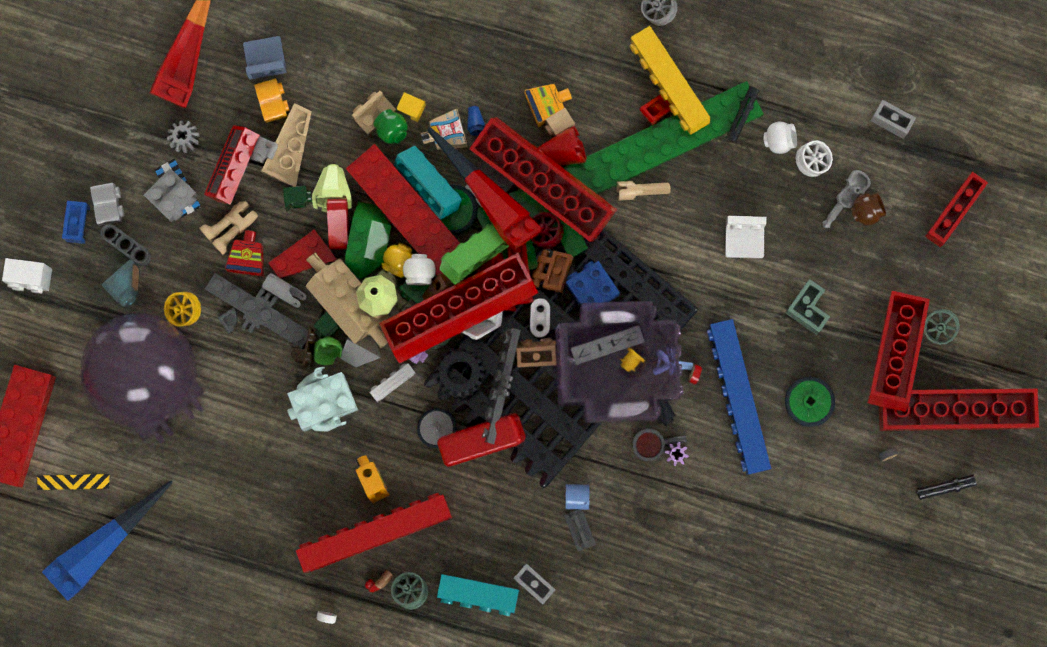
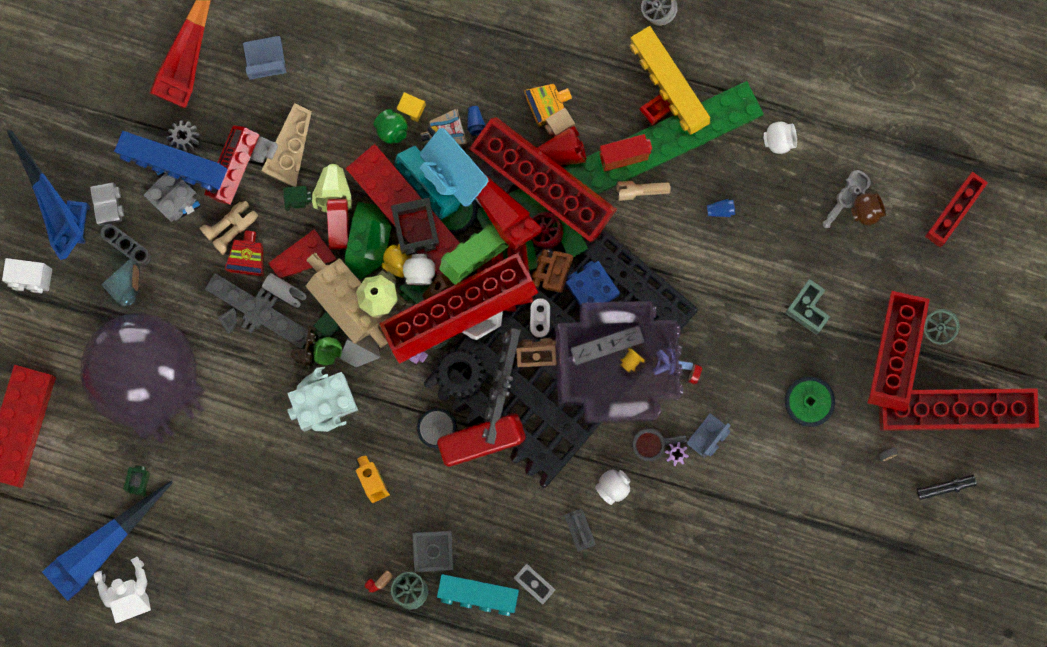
sticker [37,474,109,490] -> none
yellow wheel [164,292,201,327] -> none
light orange brick [254,78,290,123] -> none
red brick [296,493,453,573] -> none
white tile [316,611,337,624] -> none
tan bracket [352,91,396,135] -> none
white piece [370,363,416,403] -> none
medium blue piece [566,484,589,510] -> none
black brick [650,396,676,426] -> none
blue brick [707,319,771,475] -> none
black pin [725,86,760,143] -> none
white bracket [725,216,766,258] -> none
white wheel [796,140,833,177] -> none
light grey brick [870,100,916,139] -> none
none -> blue plate [7,130,83,260]
none -> white torso [94,557,151,623]
none -> blue brick [114,131,228,191]
none -> dark green window [123,465,150,497]
none -> pearl dark grey window [391,198,439,255]
none -> dark grey plate [413,531,454,572]
none -> medium azure bracket [420,128,488,207]
none -> white piece [595,470,631,505]
none -> red brick [599,134,652,172]
none -> sand blue bracket [686,414,731,458]
none -> blue cone [707,198,735,217]

